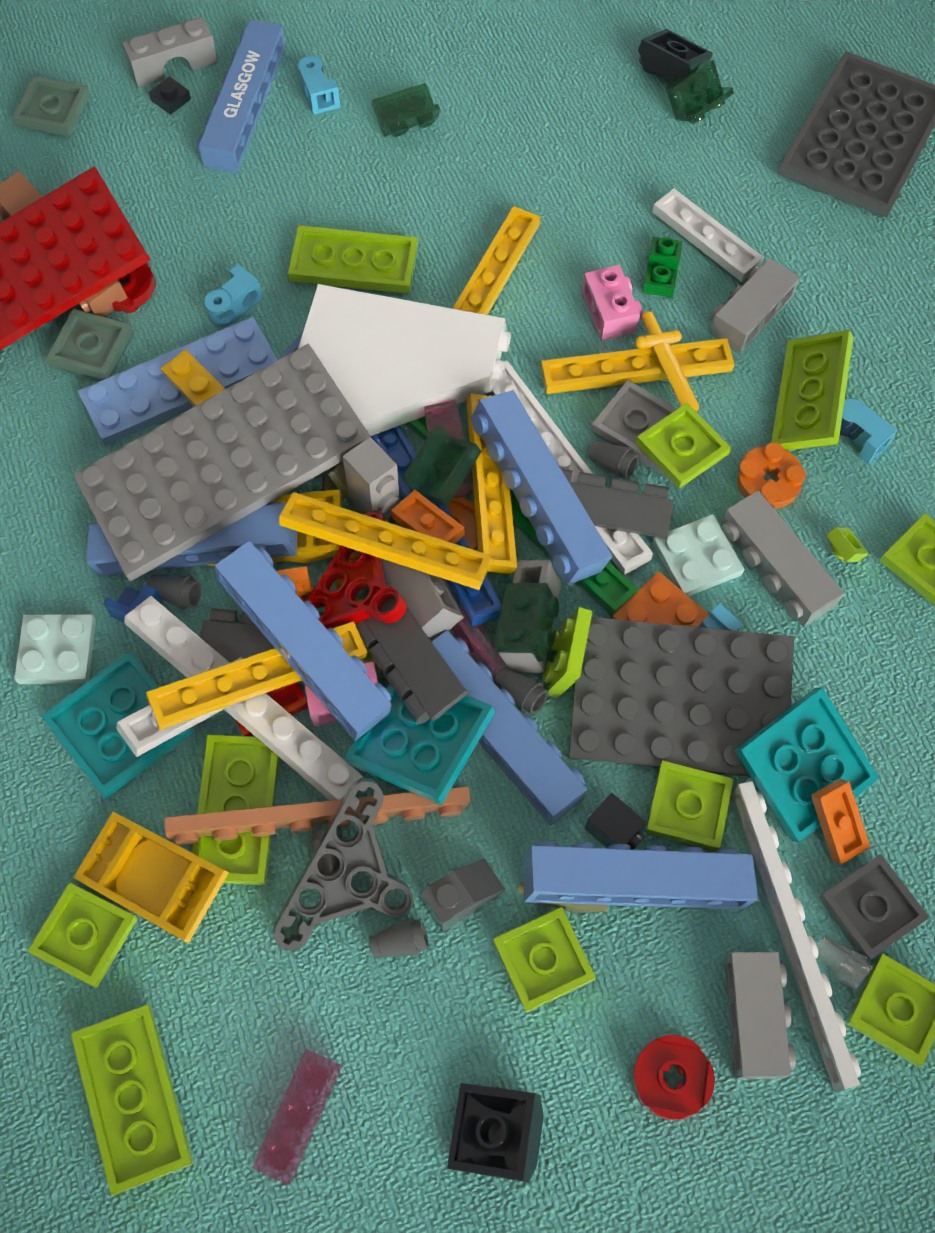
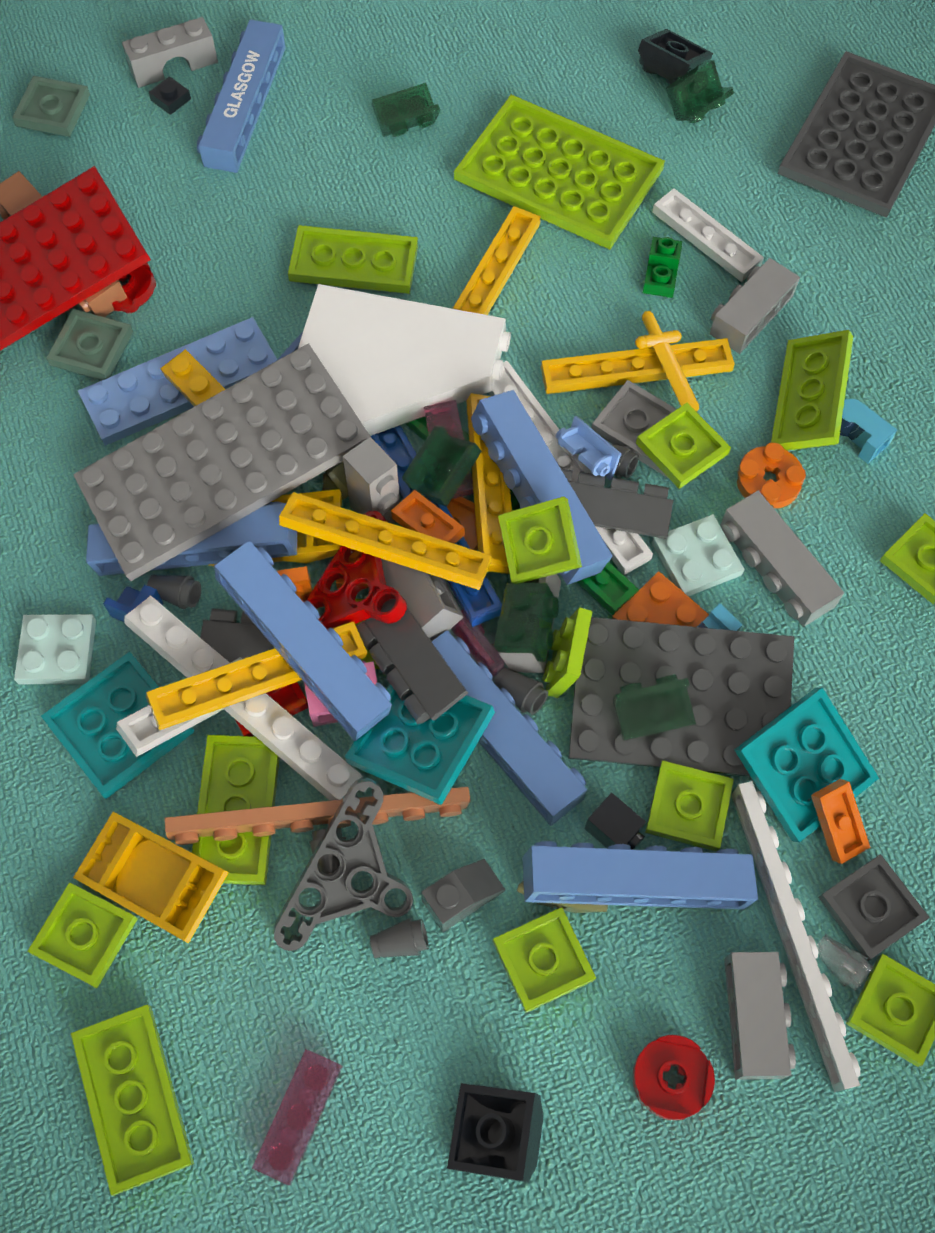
medium azure leg [204,264,263,327] -> none
medium azure leg [298,56,340,115] -> none
bright pink brick [582,265,642,341] -> none
lime plate [826,527,869,562] -> none
none -> lime plate [454,94,665,250]
none -> lime plate [498,496,582,584]
none -> light blue hinge [556,416,622,480]
none -> clear green bracket [613,674,696,741]

